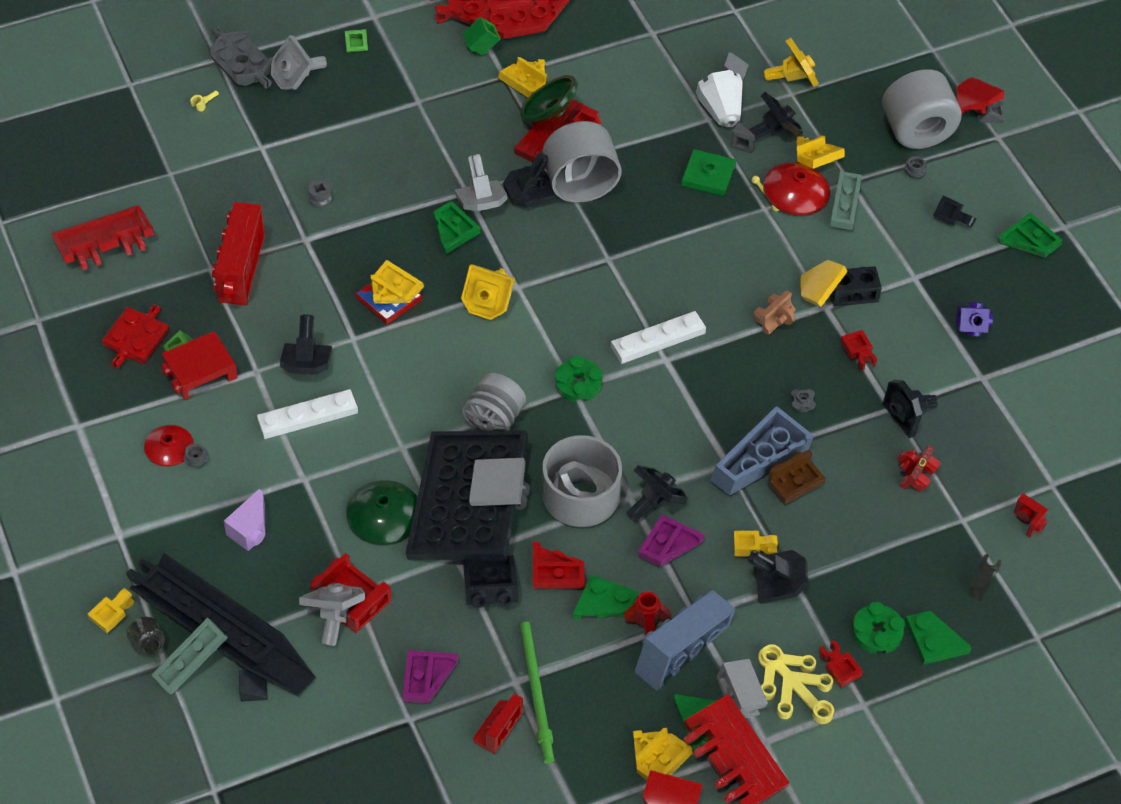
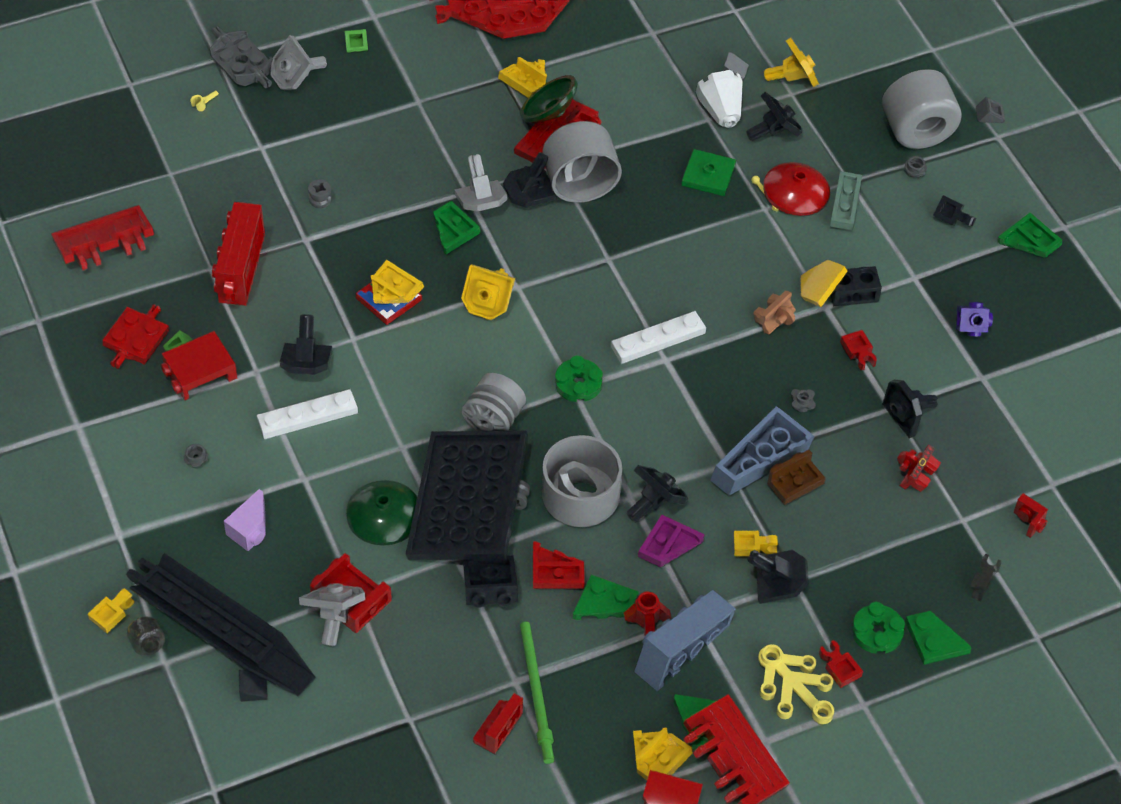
red dish [144,425,194,467] -> none
sand green plate [152,618,228,695] -> none
magenta wing [402,650,459,703] -> none
green brick [463,17,501,56] -> none
light grey tile [469,458,526,506] -> none
light grey hinge [716,659,768,718] -> none
dark grey slope [731,122,755,153] -> none
yellow slope [797,136,845,169] -> none
red slope [957,77,1005,113] -> none

